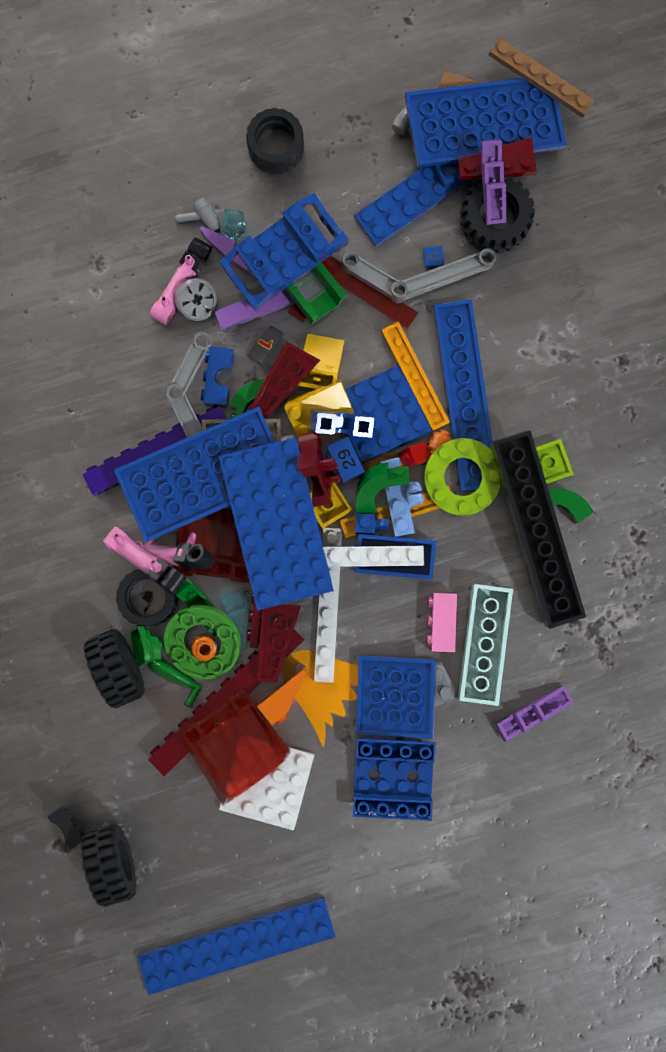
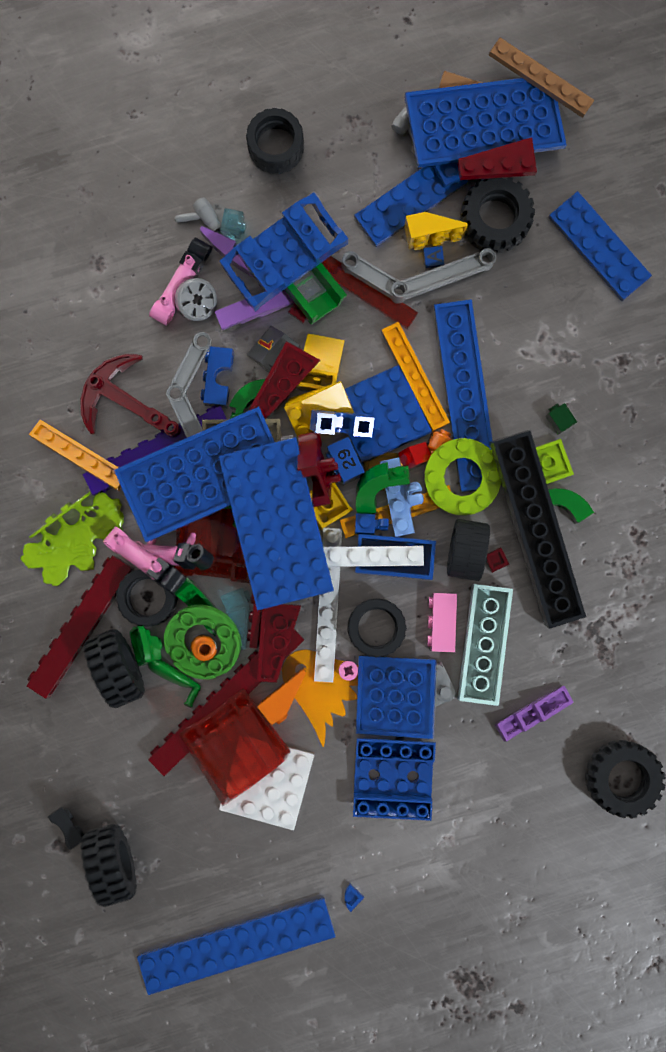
medium lavender slope [481,139,506,225] -> none
none -> lime plant [20,491,124,586]
none -> dark red brick [27,555,135,699]
none -> light orange plate [29,420,121,491]
none -> dark red piece [80,354,181,437]
none -> bright pink wheel [339,661,358,681]
none -> blue tile [345,883,364,912]
none -> black tyre [348,599,407,657]
none -> yellow slope [404,212,468,250]
none -> black tyre [447,519,490,581]
none -> dark red tile [486,547,510,573]
none -> dark green brick [546,403,577,435]
none -> blue plate [548,191,652,301]
none -> black tyre [586,740,666,819]

